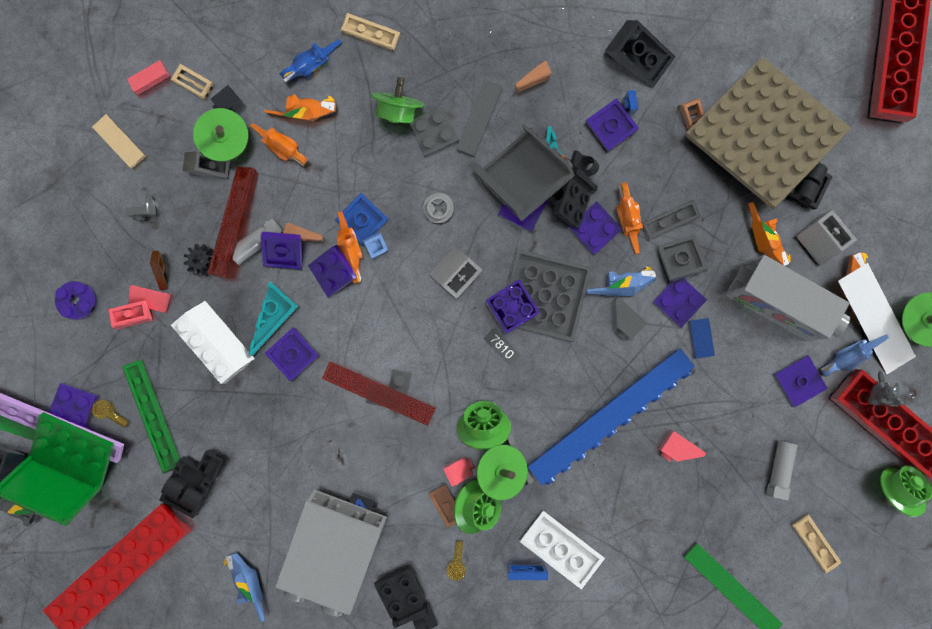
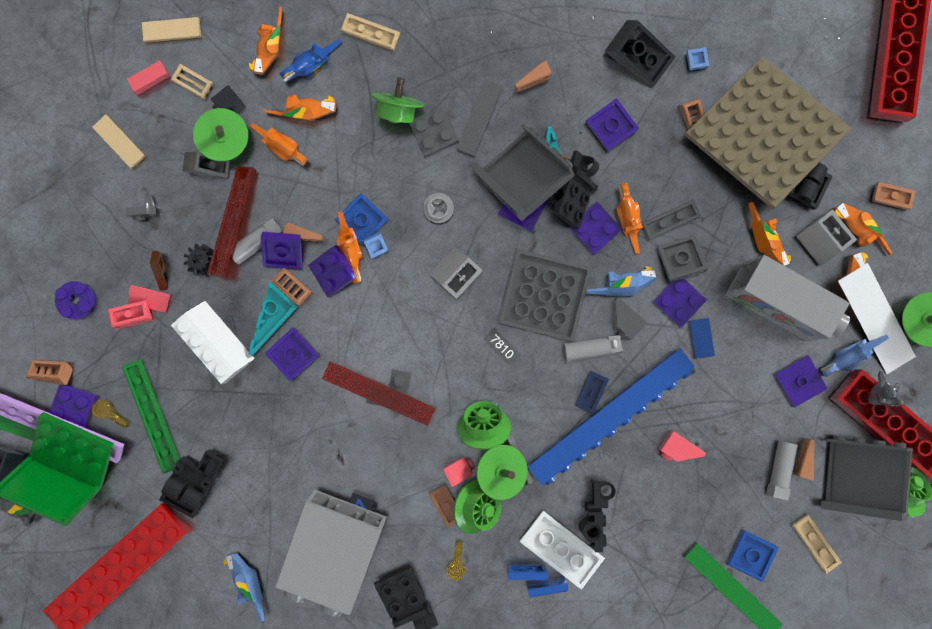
dark purple brick [485,279,540,335] -> none
blue plate [623,90,639,114] -> none
none -> nougat slope [26,360,73,385]
none -> tan tile [142,17,201,43]
none -> orange animal [249,7,282,75]
none -> nougat slope [271,268,312,306]
none -> blue tile [526,576,568,597]
none -> light grey piece [564,335,623,362]
none -> dark blue plate [575,371,609,414]
none -> black plate [579,480,616,552]
none -> medium blue plate [686,47,710,71]
none -> blue tile [726,529,779,582]
none -> nougat slope [793,438,814,481]
none -> dark grey panel [821,435,913,521]
none -> orange animal [833,203,893,255]
none -> nougat plate [872,182,916,210]

